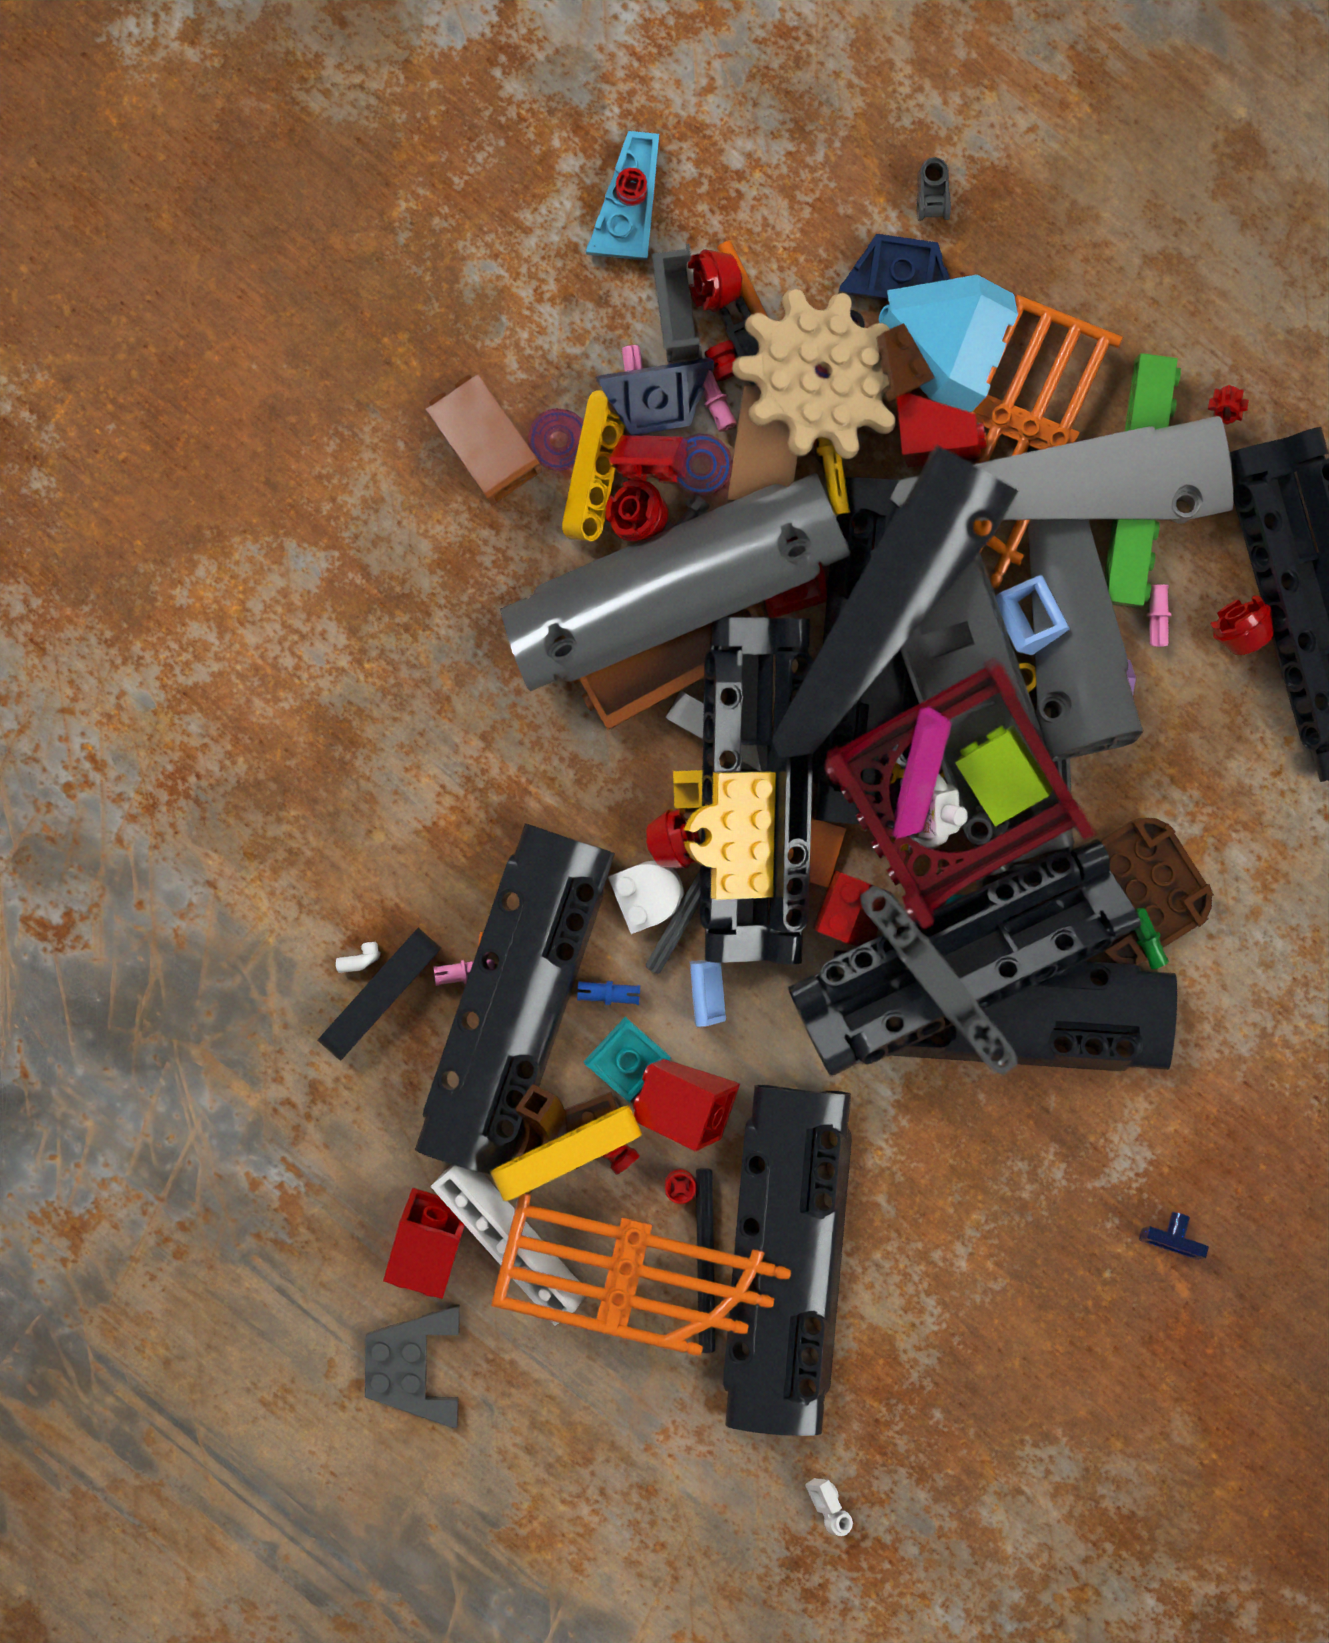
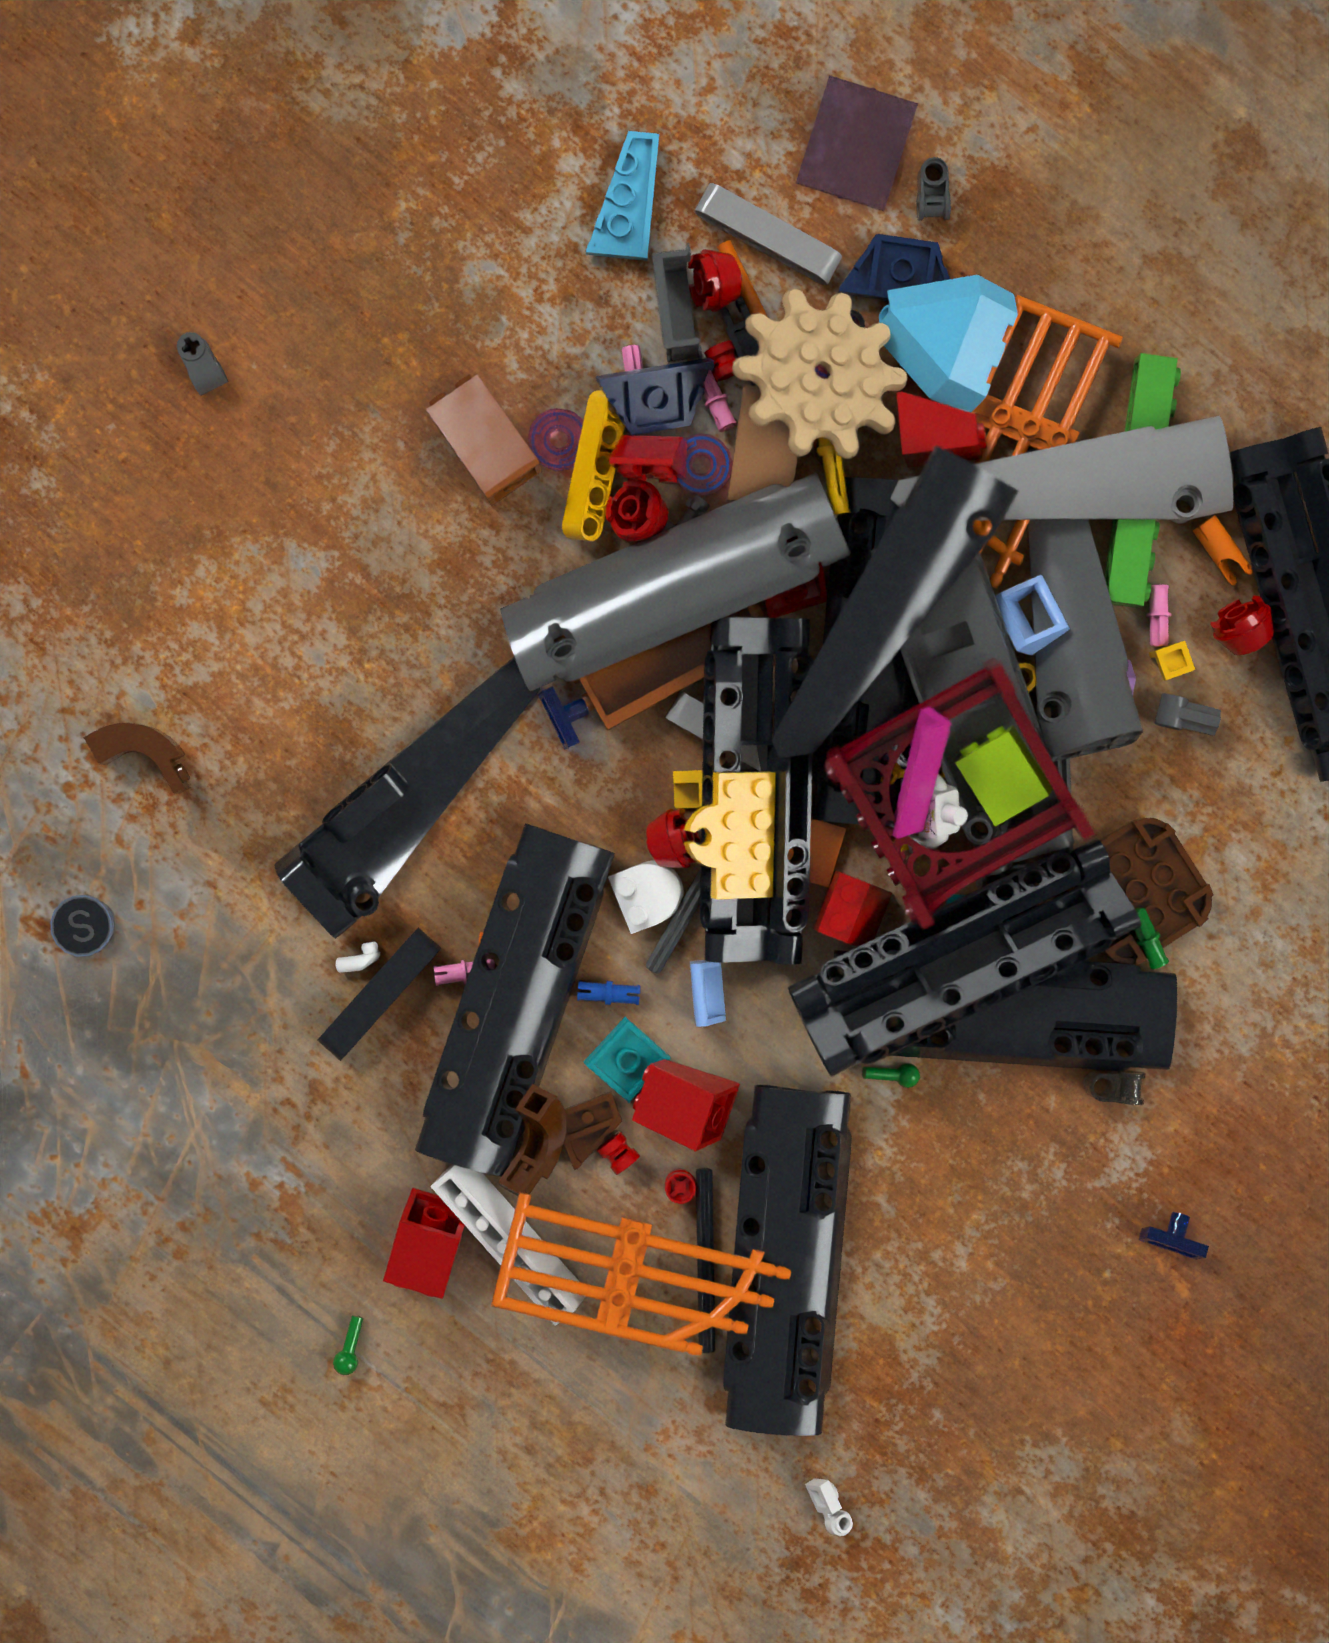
dark grey wing [365,1305,460,1428] -> none
yellow beam [490,1105,642,1201] -> none
red wheel [616,168,647,207] -> none
dark grey piece [861,886,1017,1074] -> none
reddish brown wing [876,323,935,401] -> none
red gear [1208,385,1249,425] -> none
none -> black tile [50,895,114,957]
none -> reddish brown arch [83,723,191,794]
none -> dark grey piece [177,332,229,396]
none -> black panel [274,657,540,939]
none -> green bar [333,1315,364,1375]
none -> clear blue tile [538,686,589,750]
none -> light grey beam [694,183,842,285]
none -> piece [796,76,918,211]
none -> green bar [862,1063,920,1088]
none -> clear smoke piece [1083,1070,1146,1105]
none -> yellow panel [1148,641,1195,681]
none -> dark grey piece [1154,693,1221,736]
none -> orange piece [1192,514,1253,585]

